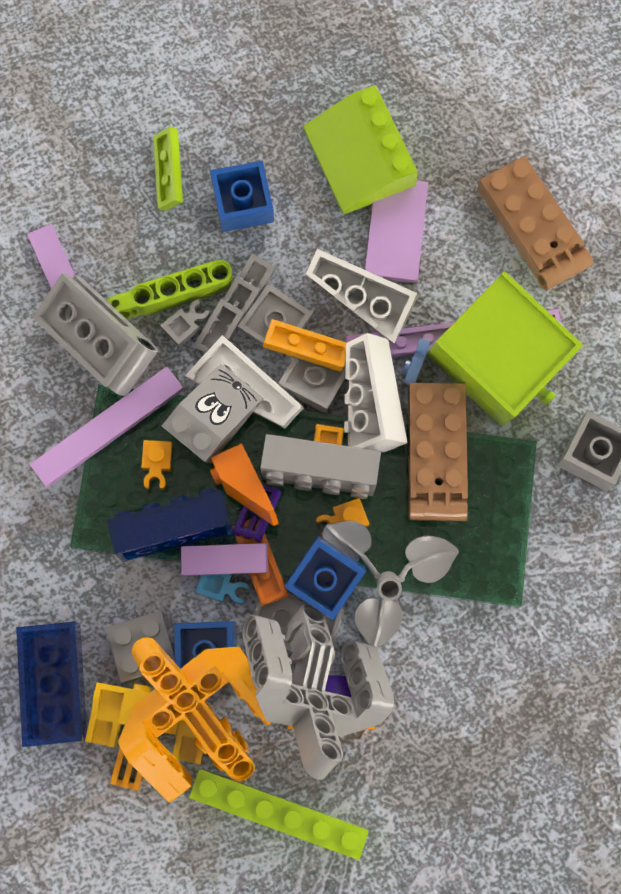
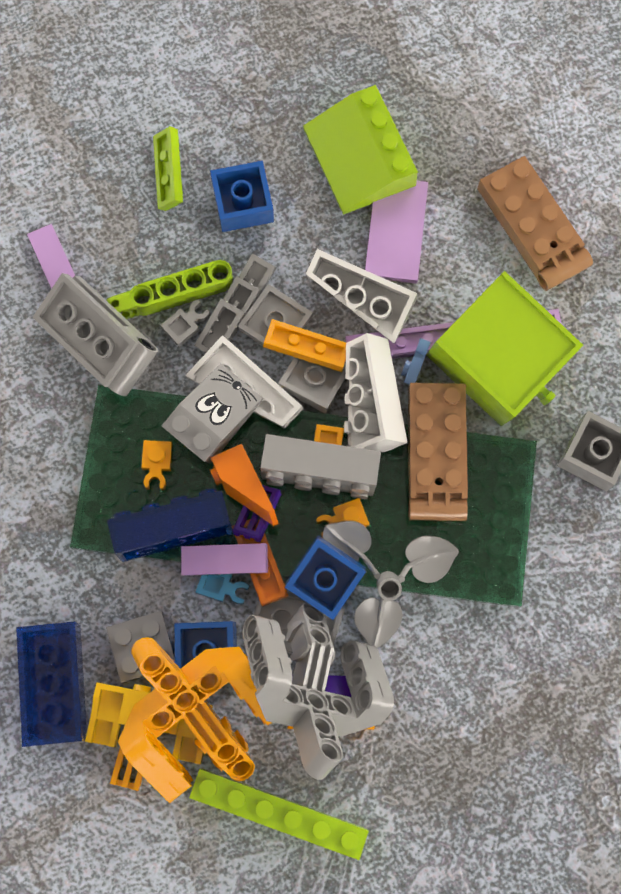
lavender tile [29,367,184,488] -> none

